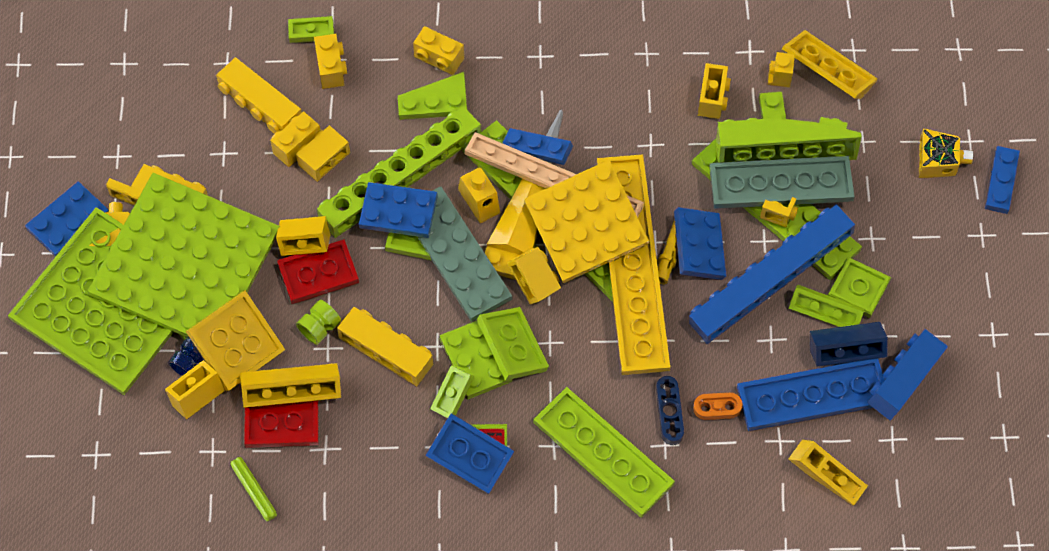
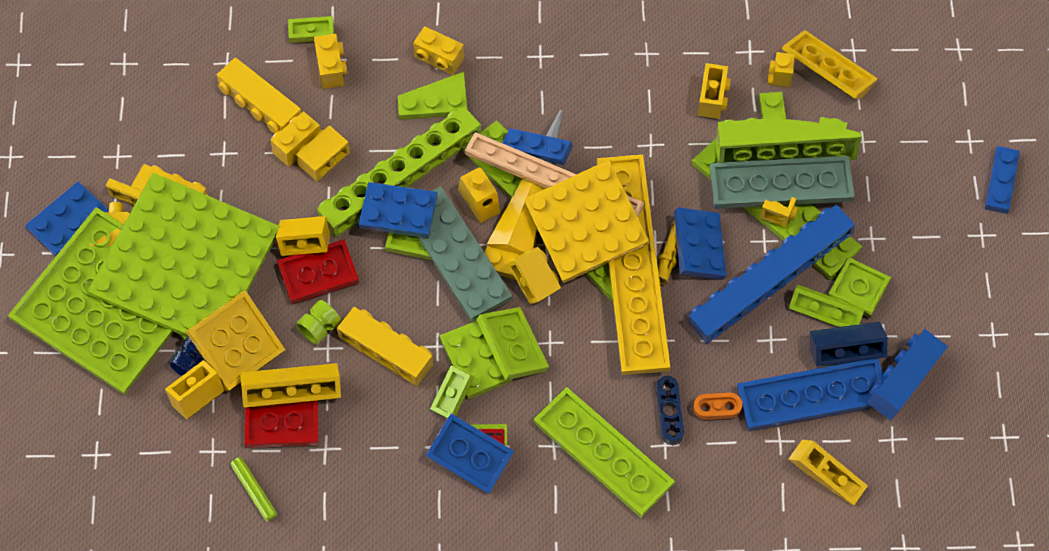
torso [919,129,973,178] -> none

